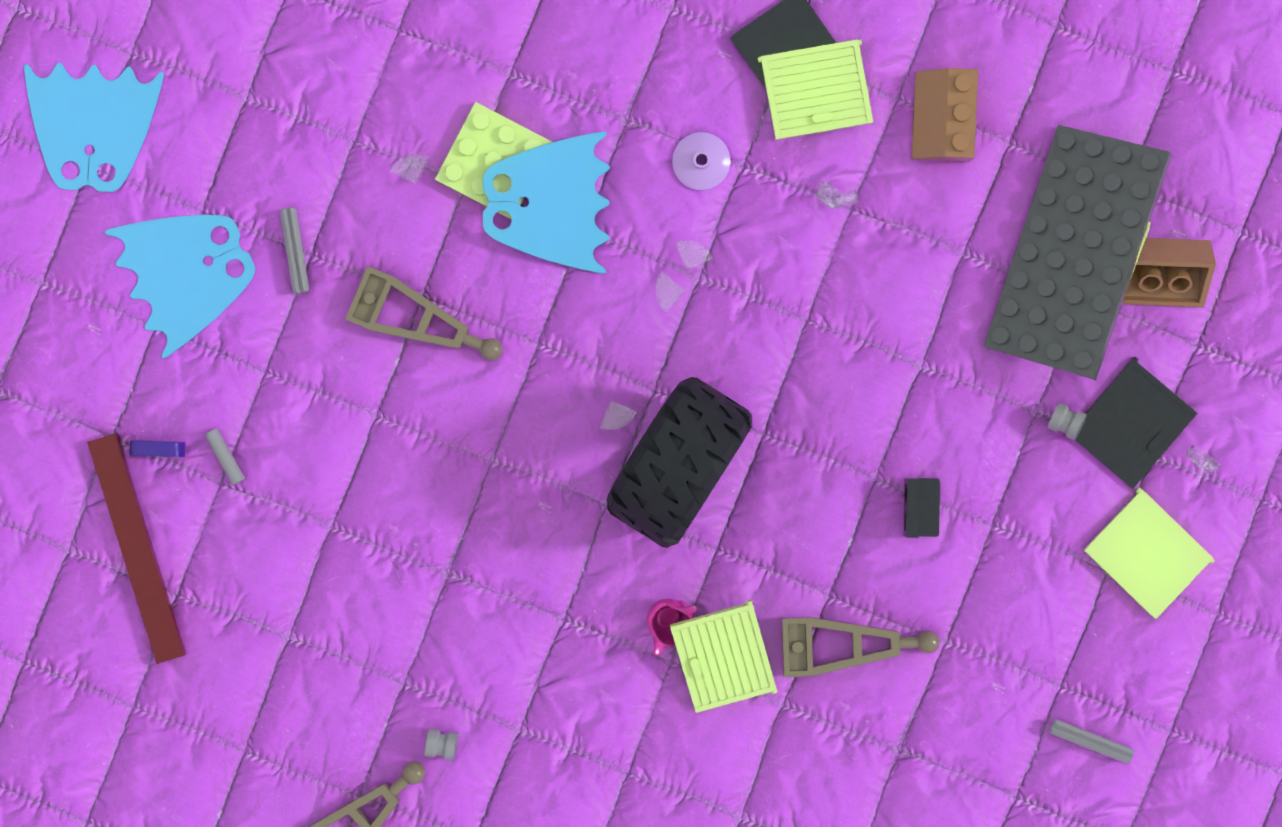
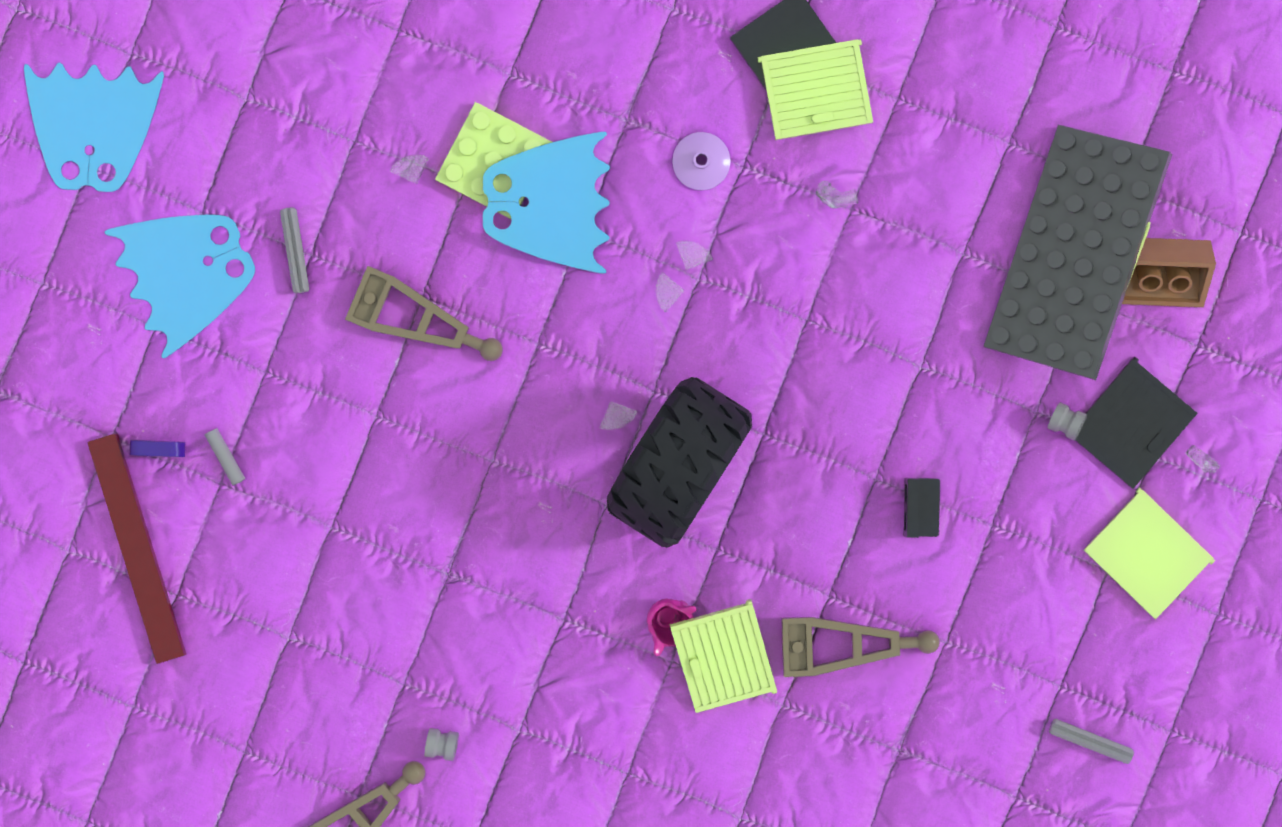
medium nougat slope [911,68,978,162] -> none

